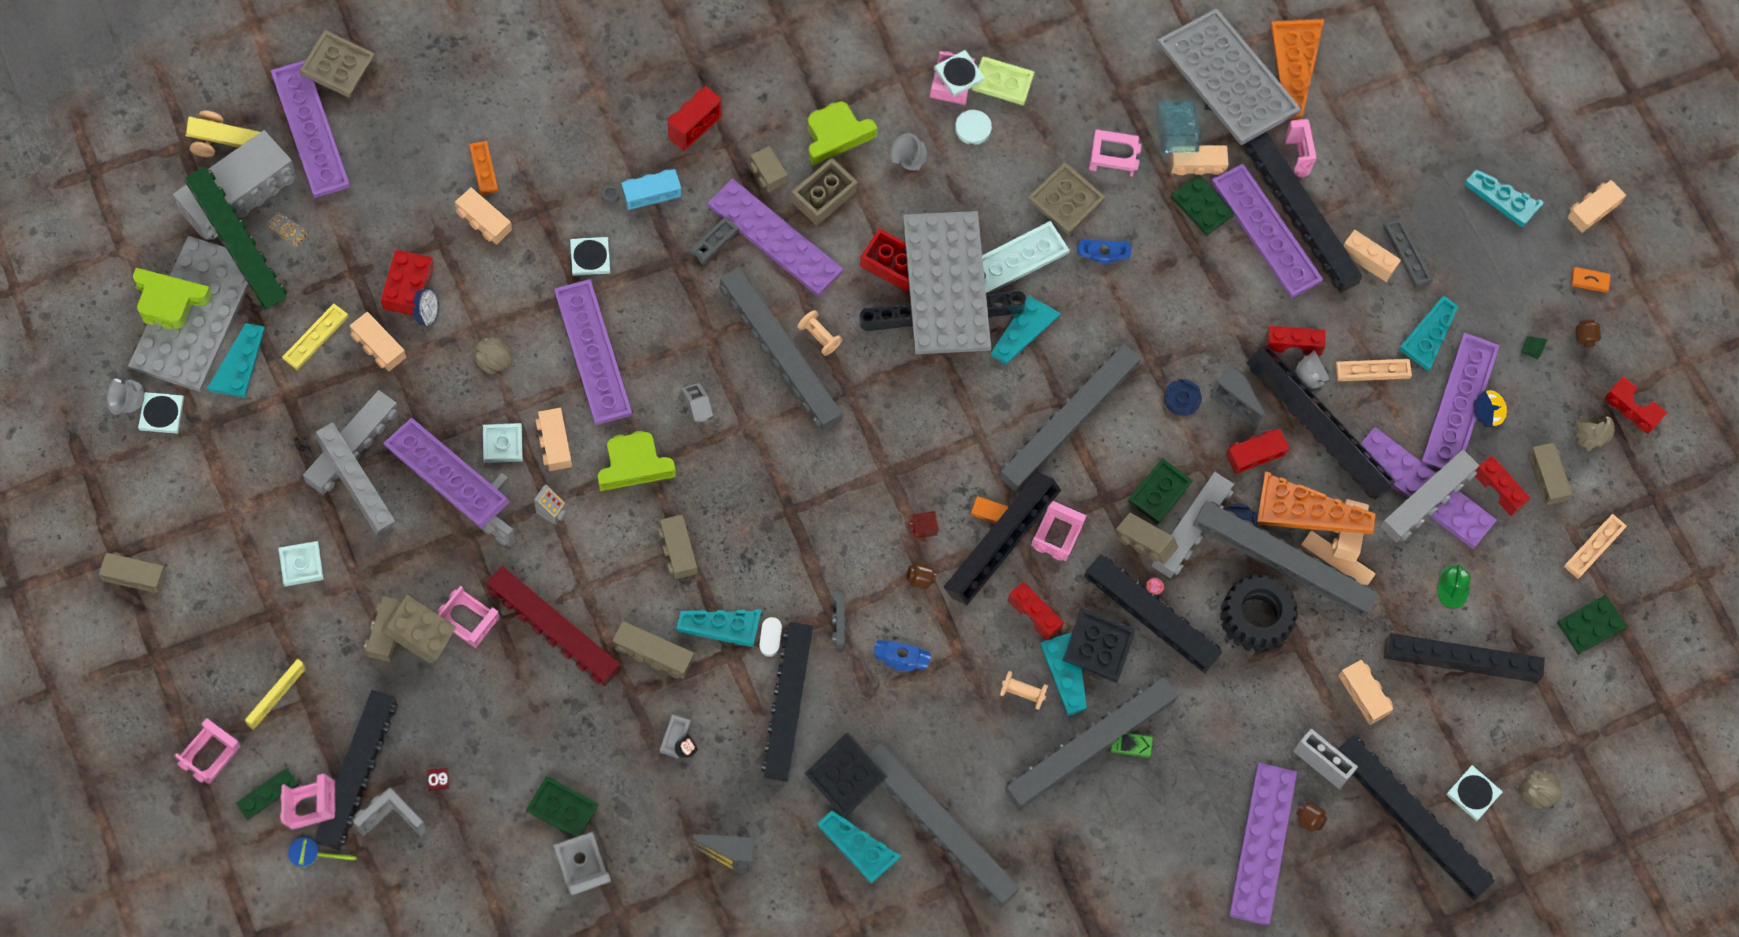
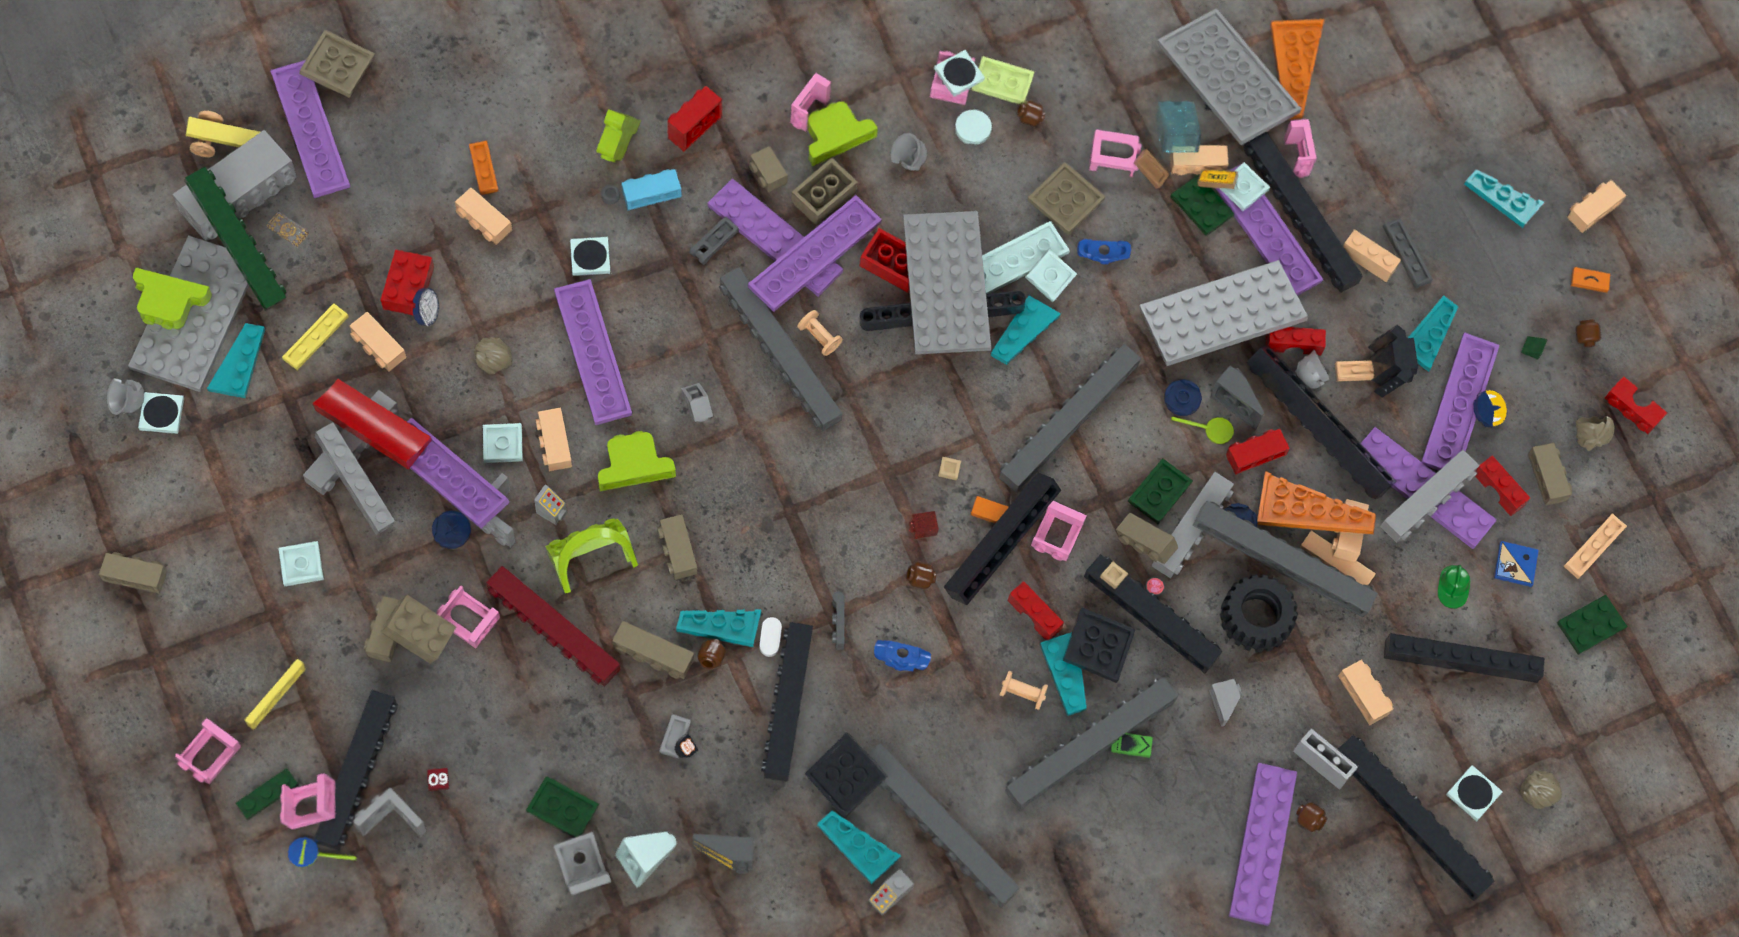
none -> red arch [313,379,432,470]
none -> dark blue tile [432,510,471,549]
none -> lime piece [545,519,638,593]
none -> lime brick [597,109,641,162]
none -> light aqua slope [615,832,677,888]
none -> reddish brown head [697,639,726,669]
none -> medium lavender plate [748,195,882,312]
none -> bright pink panel [790,73,831,132]
none -> light grey slope [869,869,914,915]
none -> tan tile [938,457,961,480]
none -> reddish brown head [1017,100,1045,126]
none -> light aqua tile [1025,249,1077,302]
none -> tan tile [1100,562,1128,589]
none -> medium nougat tile [1134,149,1170,188]
none -> light grey plate [1140,260,1308,366]
none -> lime piece [1171,417,1234,444]
none -> tile [1198,169,1239,189]
none -> light grey slope [1209,679,1242,727]
none -> light aqua tile [1219,163,1270,212]
none -> black slope [1368,325,1418,398]
none -> tile [1494,541,1539,587]

